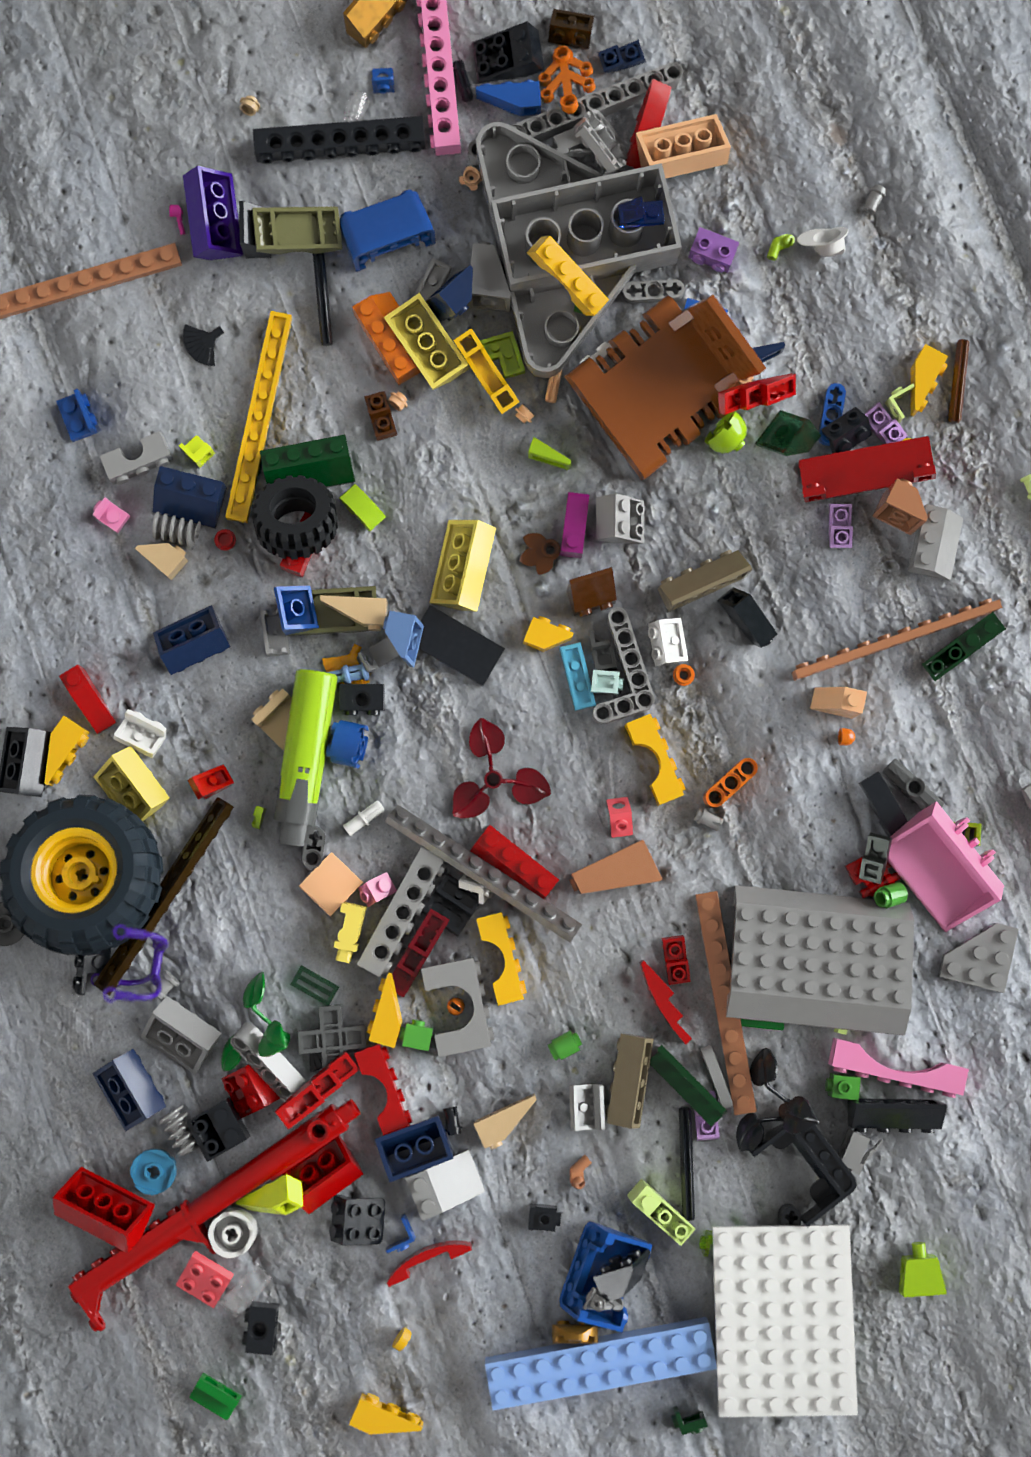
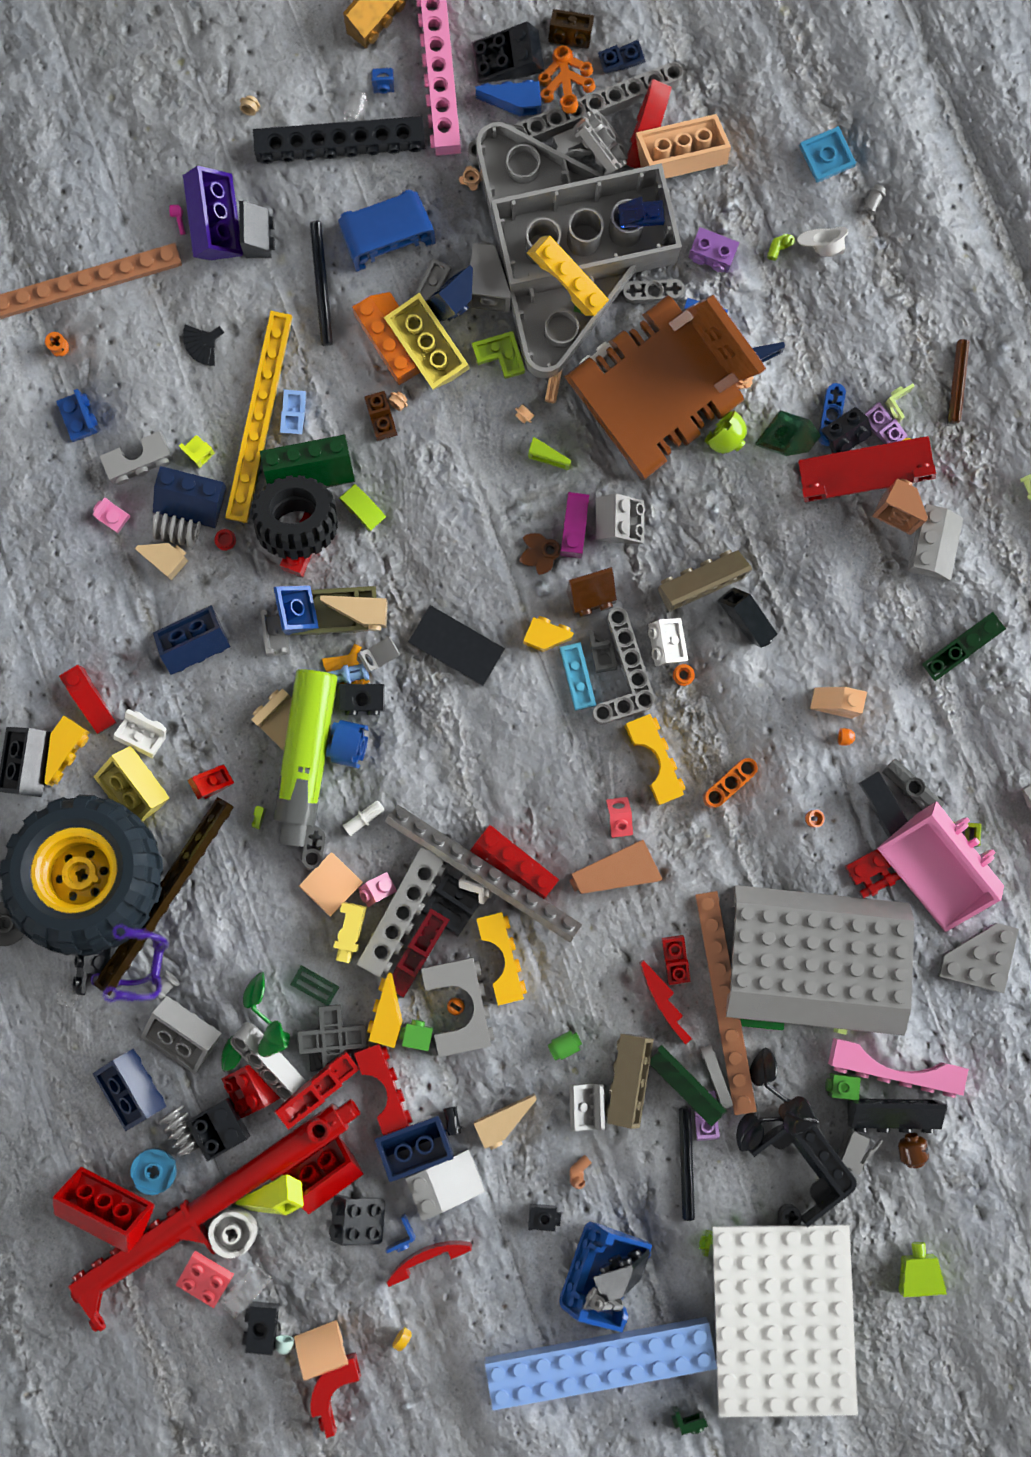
green panel [189,1372,242,1420] -> none
olive slope [252,206,343,255] -> none
yellow slope [349,1393,424,1434] -> none
medium blue slope [383,611,424,668] -> none
light yellow slope [430,520,496,612] -> none
dark red plant [452,718,551,818] -> none
black axle [453,60,473,102] -> none
yellow arch [453,328,520,414] -> none
pearl gold slope [552,1321,598,1344] -> none
light aqua bracket [591,670,624,696] -> none
yellowish green slope [627,1178,696,1246] -> none
light grey pin [694,808,723,831] -> none
red slope [718,373,796,415] -> none
nougat plate [791,598,1003,681] -> none
lavender slope [829,504,853,548] -> none
pearl dark grey slope [859,832,892,884] -> none
bright green brick [874,882,908,908] -> none
yellow slope [910,344,948,417] -> none
none -> orange bush [45,332,69,357]
none -> light aqua hinge [275,1335,294,1355]
none -> light blue slope [280,390,306,434]
none -> light nougat slope [294,1320,348,1381]
none -> red arch [310,1352,361,1438]
none -> dark azure plate [799,126,856,183]
none -> orange hinge [805,810,825,827]
none -> reddish brown head [898,1133,929,1168]

